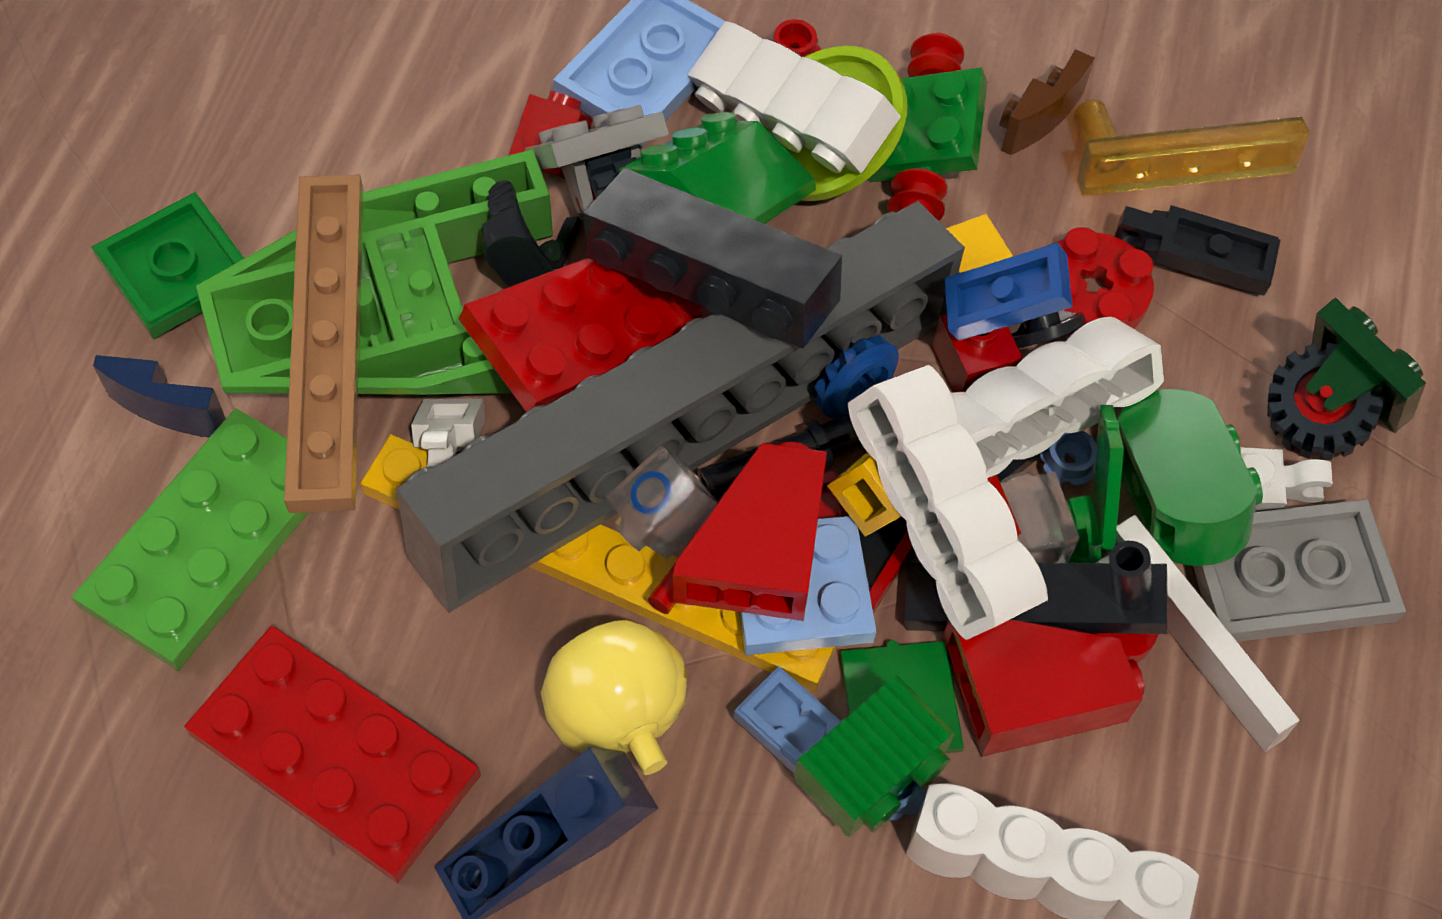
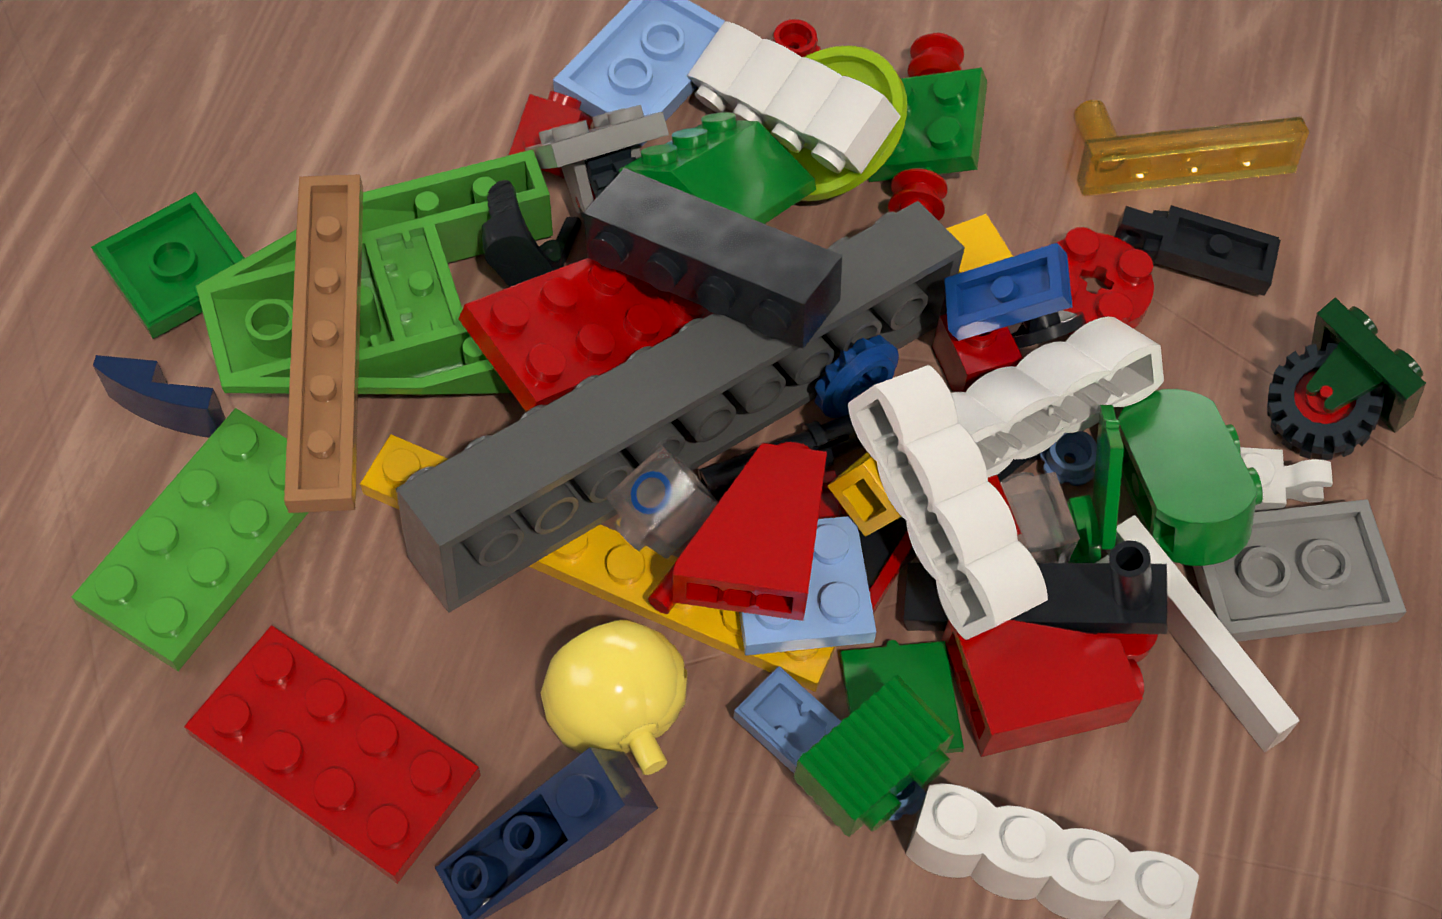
white plate [411,399,485,467] -> none
reddish brown slope [999,49,1095,155] -> none

